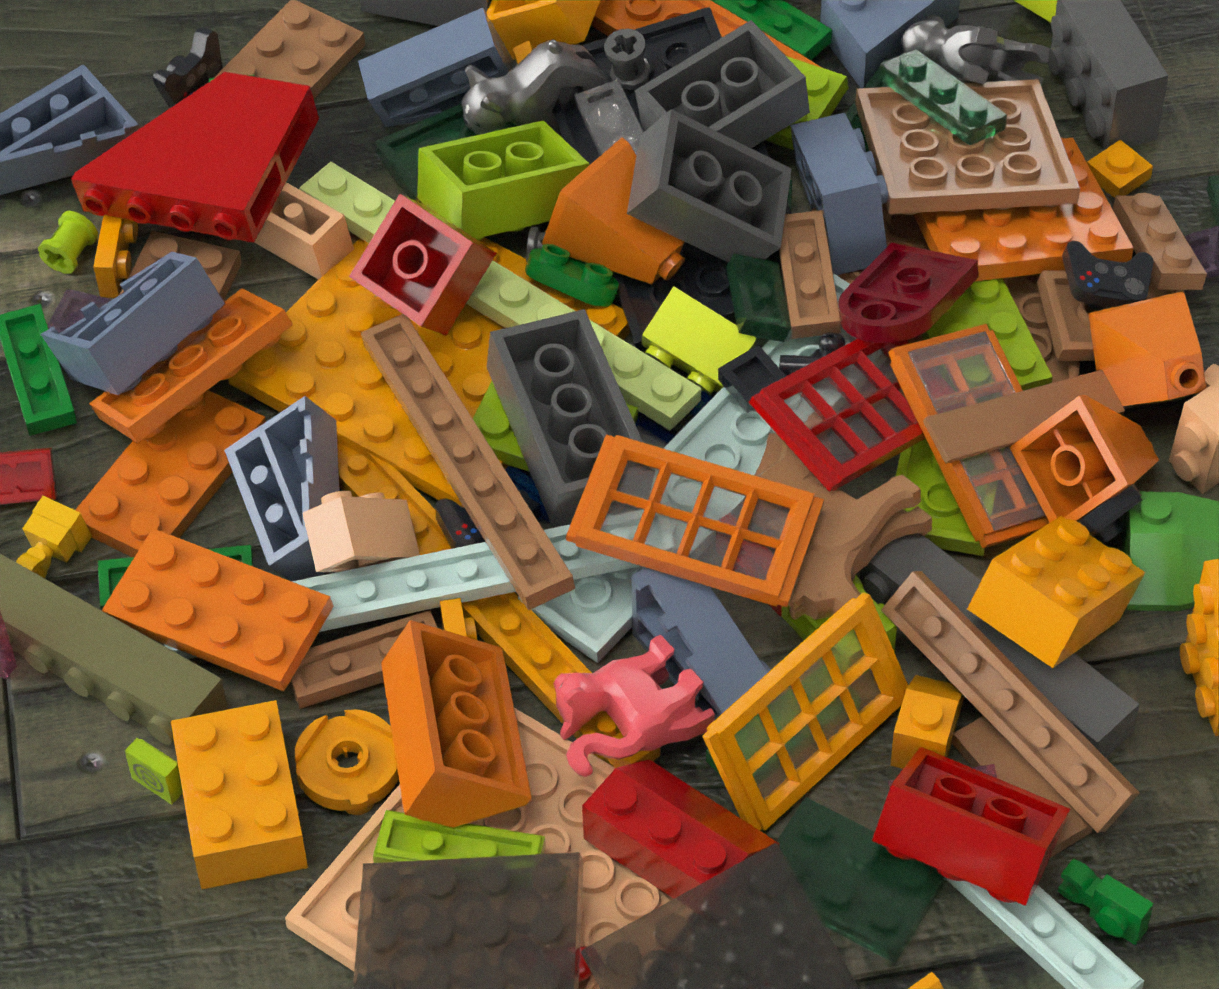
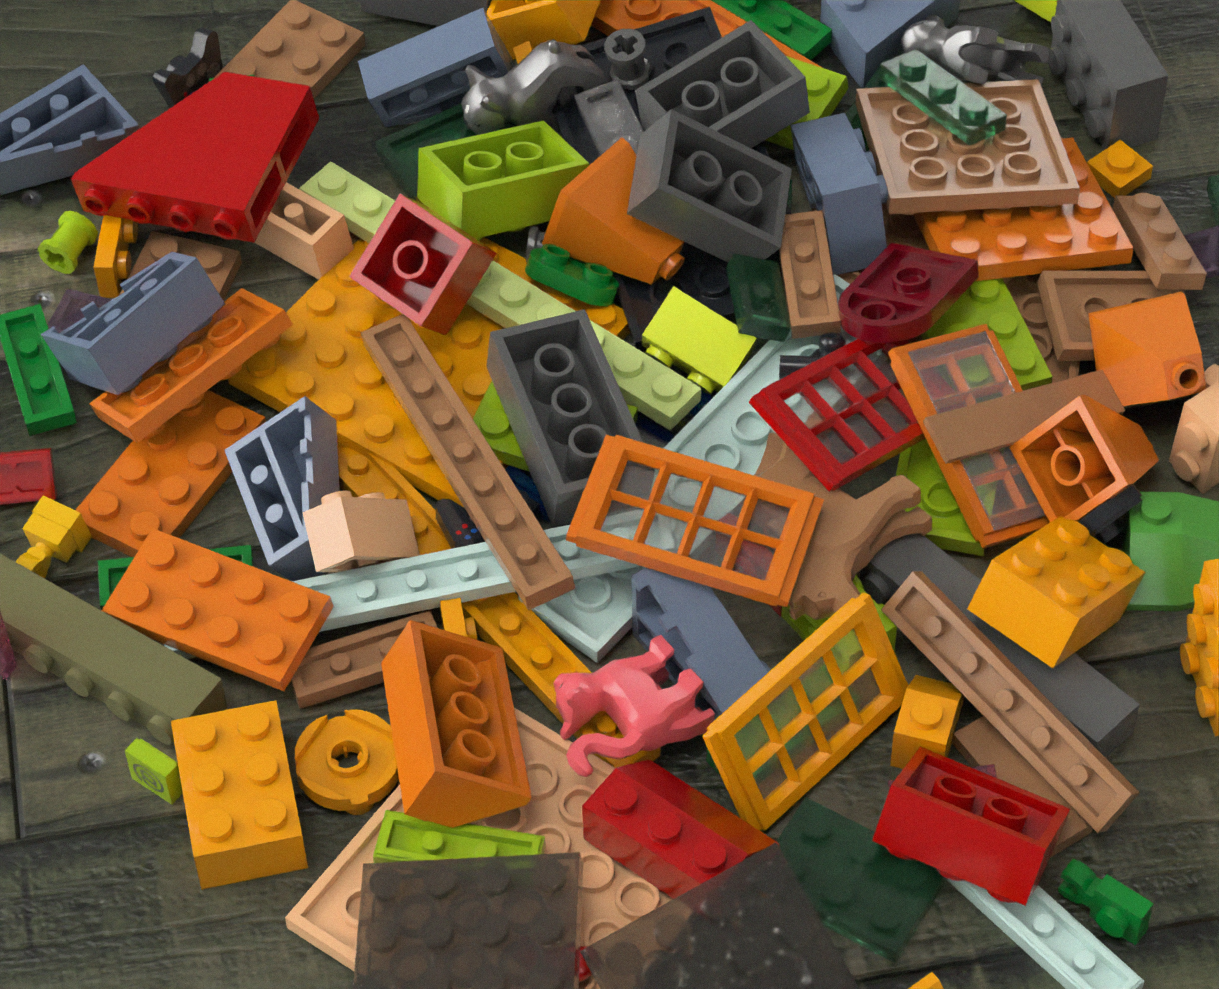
black plate [718,345,786,413] -> none
black piece [1062,241,1154,311] -> none

